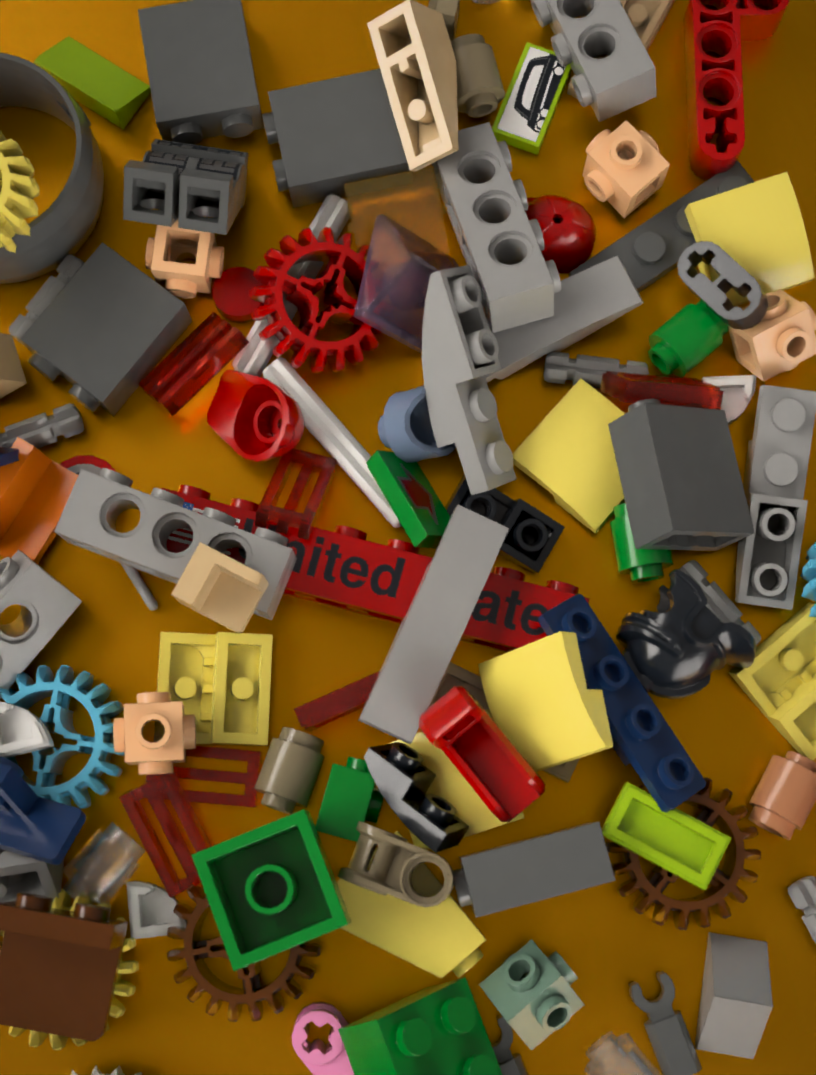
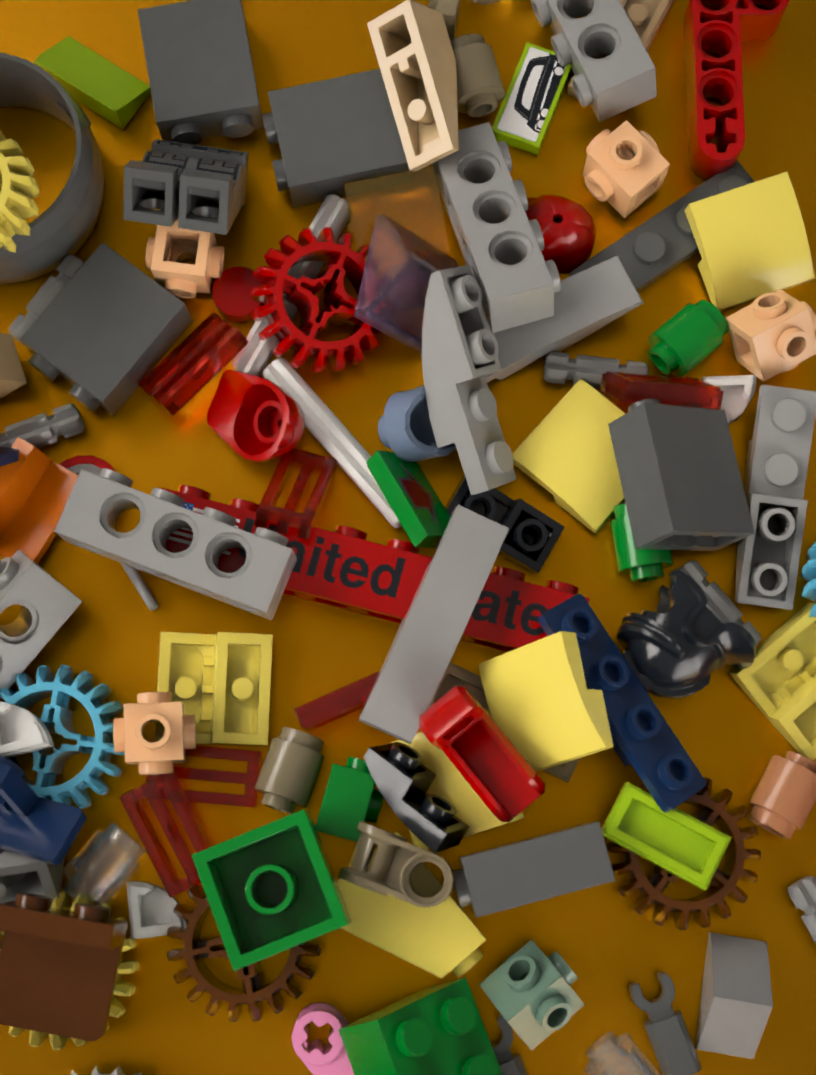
tan panel [171,542,269,633] -> none
beam [677,241,768,330] -> none

